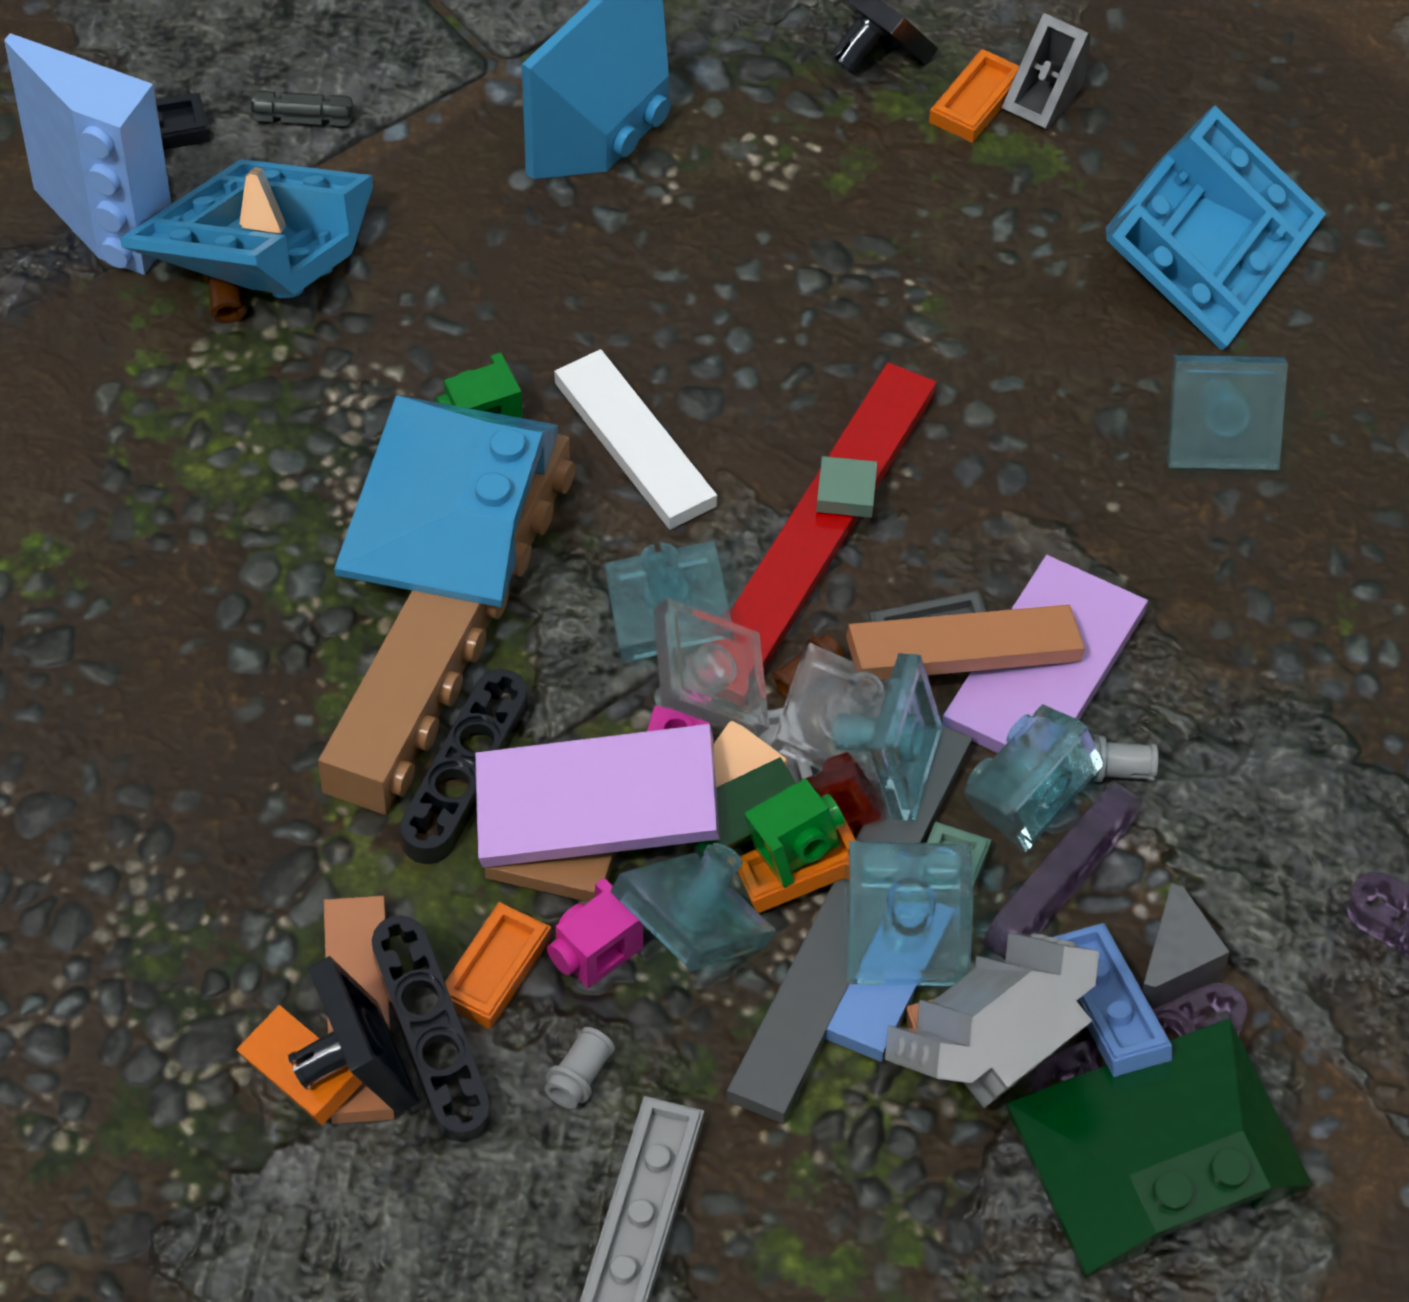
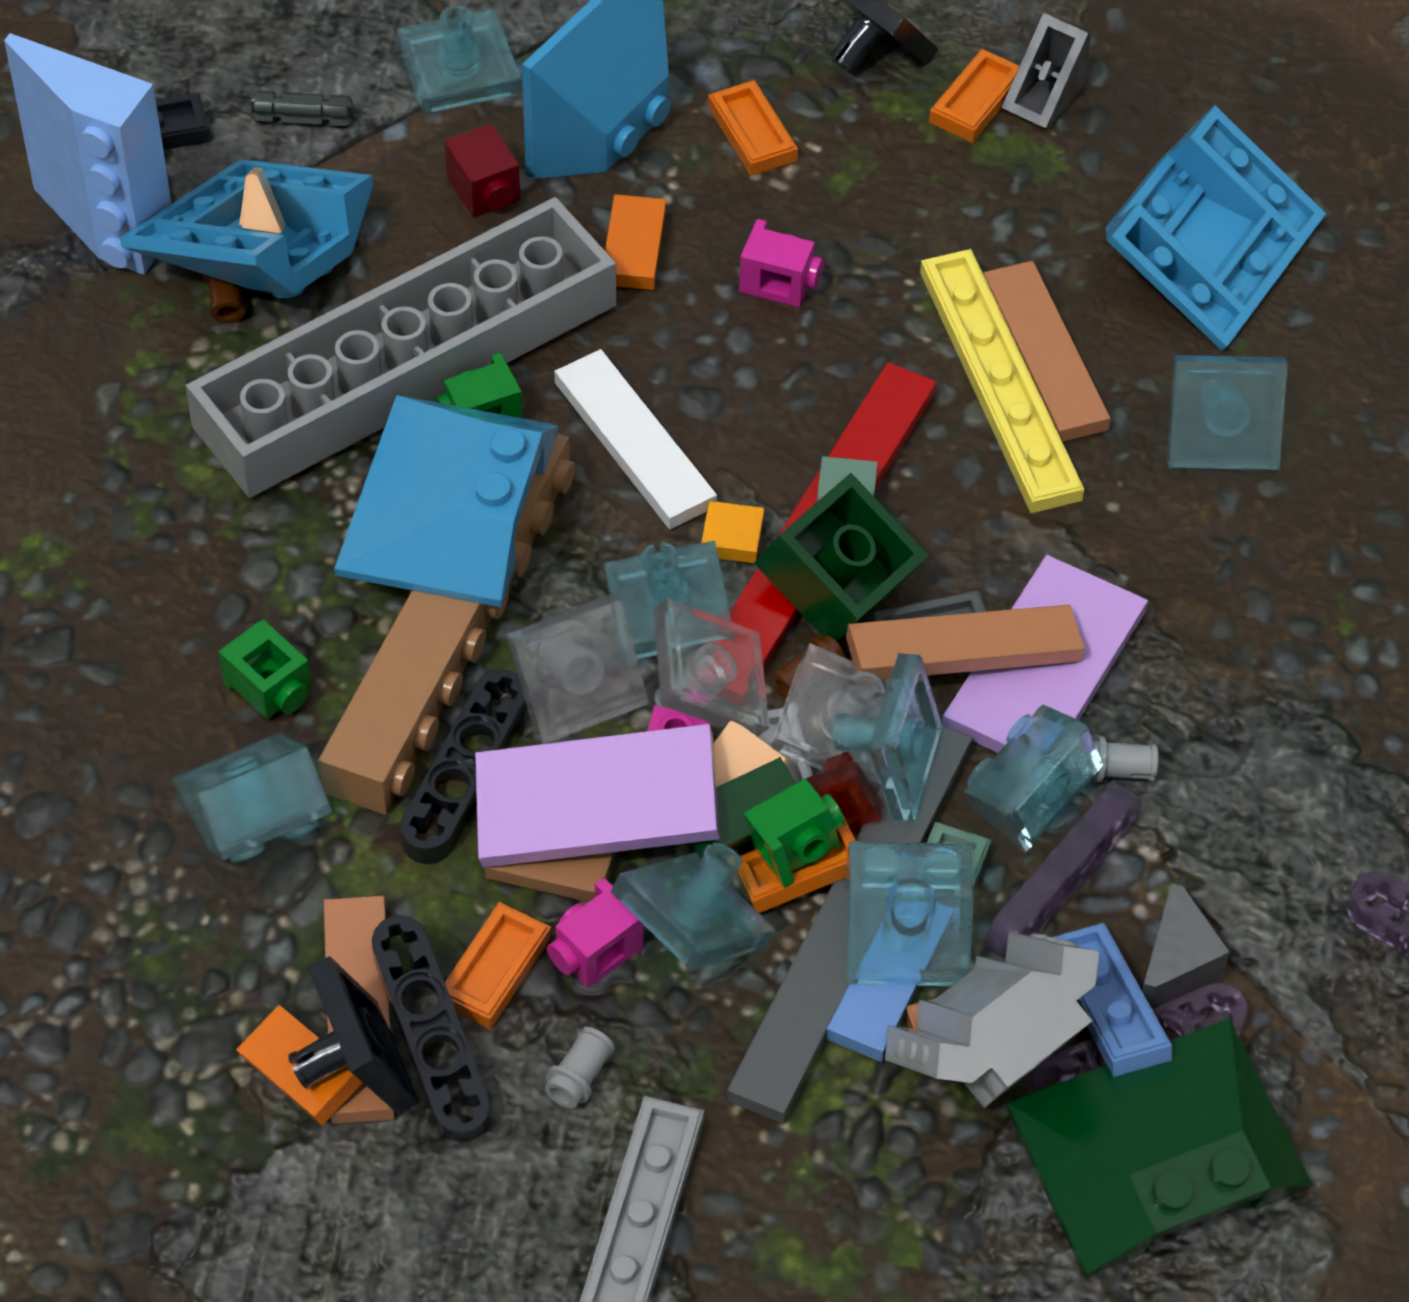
none -> clear light blue slope [171,733,332,862]
none -> light grey brick [185,197,616,498]
none -> green brick [218,619,312,719]
none -> clear light blue tile [397,5,522,114]
none -> dark red brick [444,123,520,218]
none -> clear tile [506,594,649,744]
none -> orange tile [605,194,666,290]
none -> light orange tile [701,501,764,563]
none -> orange tile [708,80,798,176]
none -> dark pink brick [739,219,824,308]
none -> dark green brick [754,473,929,642]
none -> light yellow tile [920,249,1084,513]
none -> nougat tile [983,261,1111,442]

